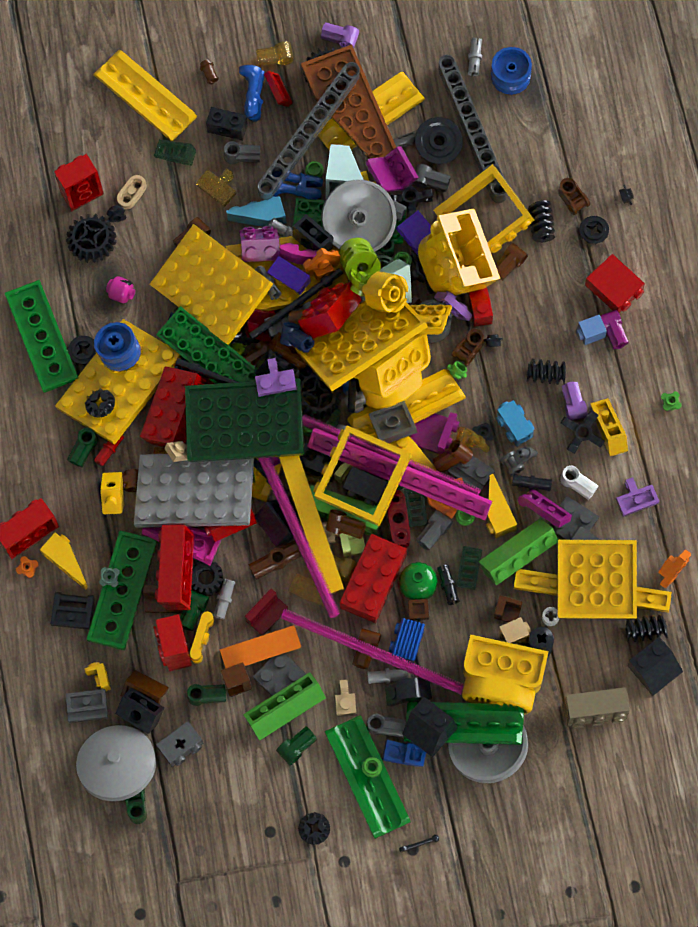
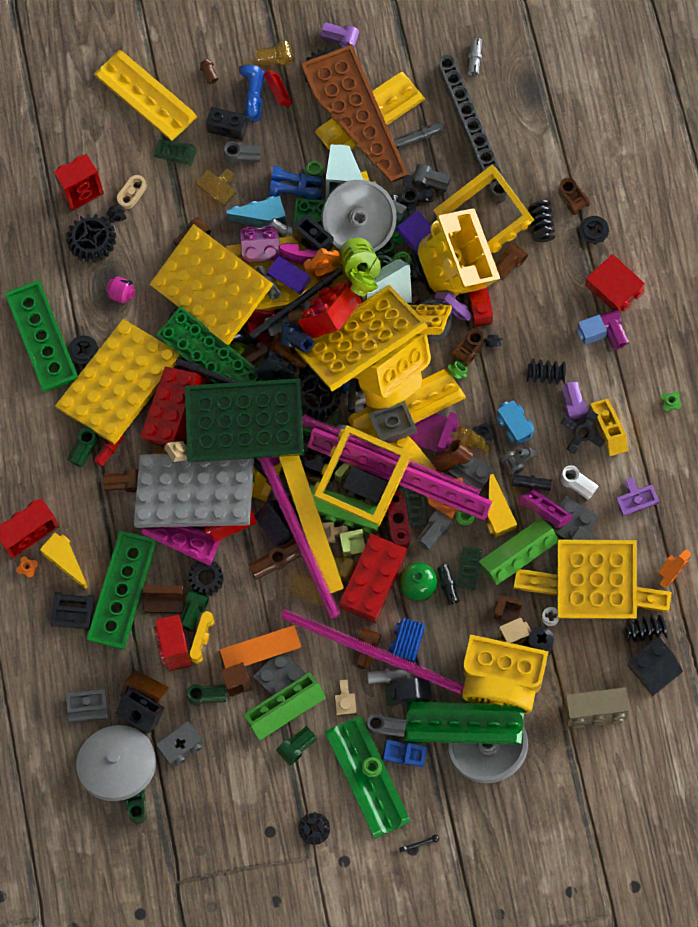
yellow bracket [84,662,111,691] -> none
black gear [85,388,115,418] -> none
blue wheel [94,322,141,371] -> none
sand green plate [99,567,120,587] -> none
yellow torso [101,472,125,514] -> none
red brick [155,525,194,610] -> none
light grey pin [213,579,236,620] -> none
dark red panel [244,589,288,635] -> none
medium lavender plate [255,358,297,397] -> none
dark grey beam [258,62,360,200] -> none
reddish brown piece [325,509,366,539] -> none
yellow brick [362,271,408,313] -> none
magenta bracket [366,146,419,192] -> none
black slope [402,697,458,758] -> none
reddish brown plate [408,599,429,621] -> none
black gear [415,117,463,165] -> none
blue wheel [491,47,532,95] -> none
black plate [619,184,634,205] -> none

